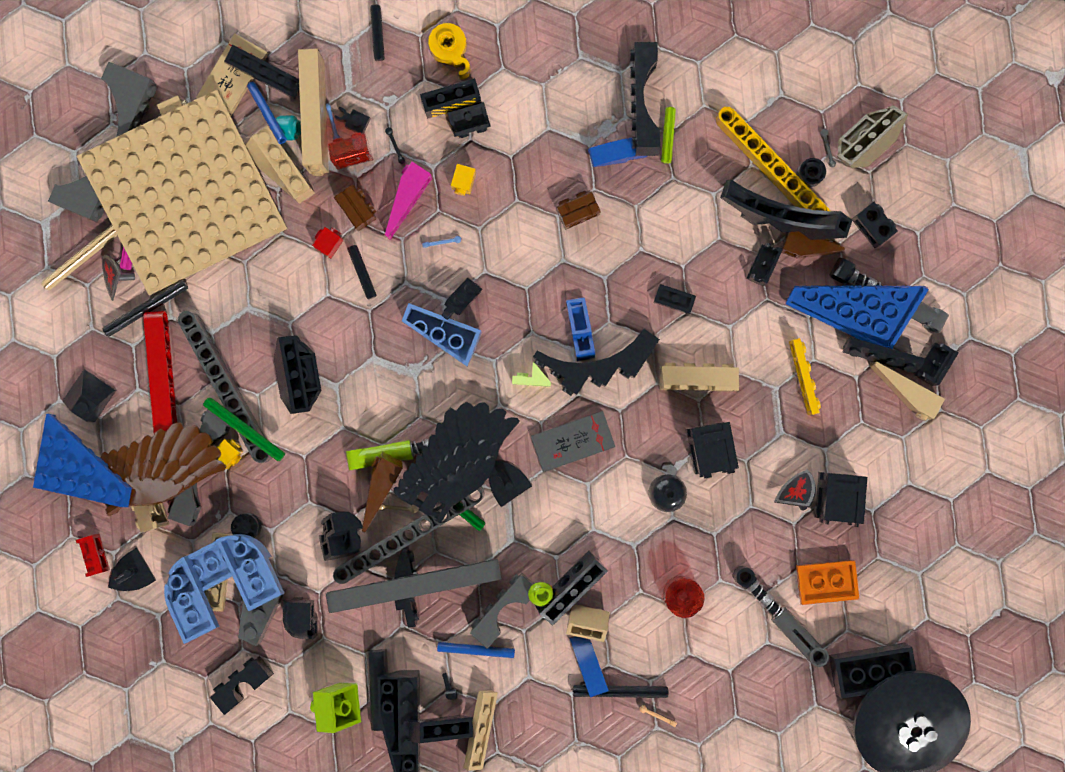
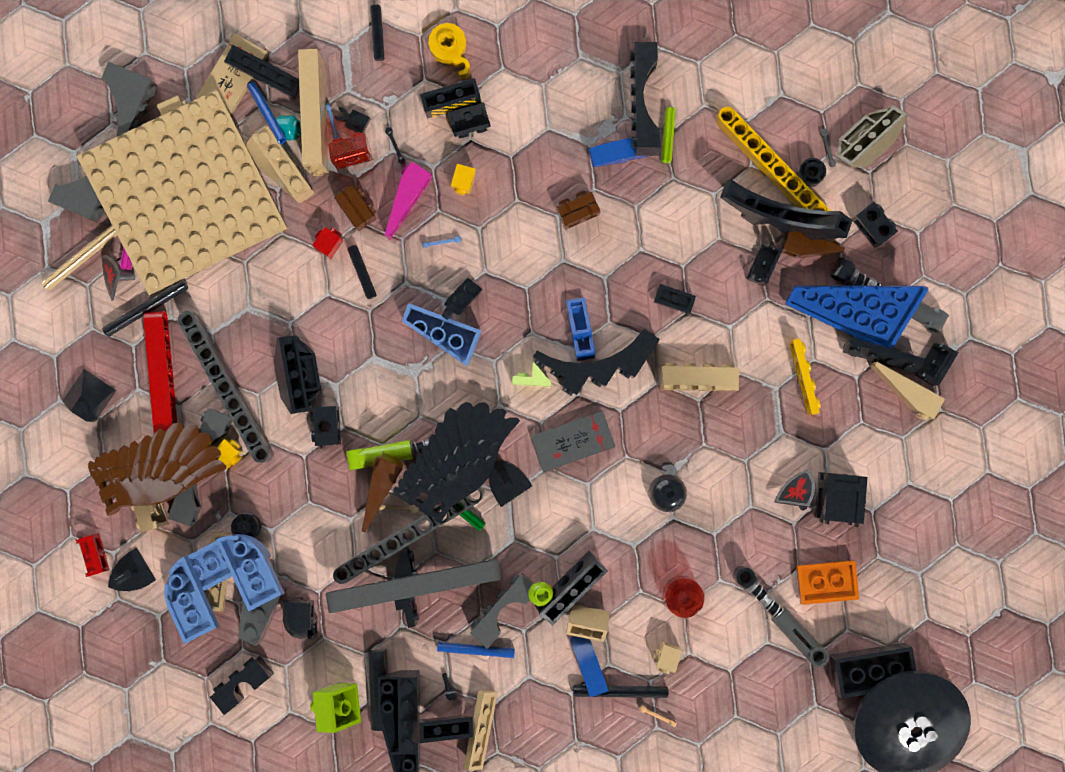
blue wing [33,414,132,507] -> none
green axle [203,397,285,461] -> none
black brick [319,512,363,561] -> none
black container [686,422,739,479] -> none
none -> black brick [310,406,341,446]
none -> tan brick [653,641,682,674]

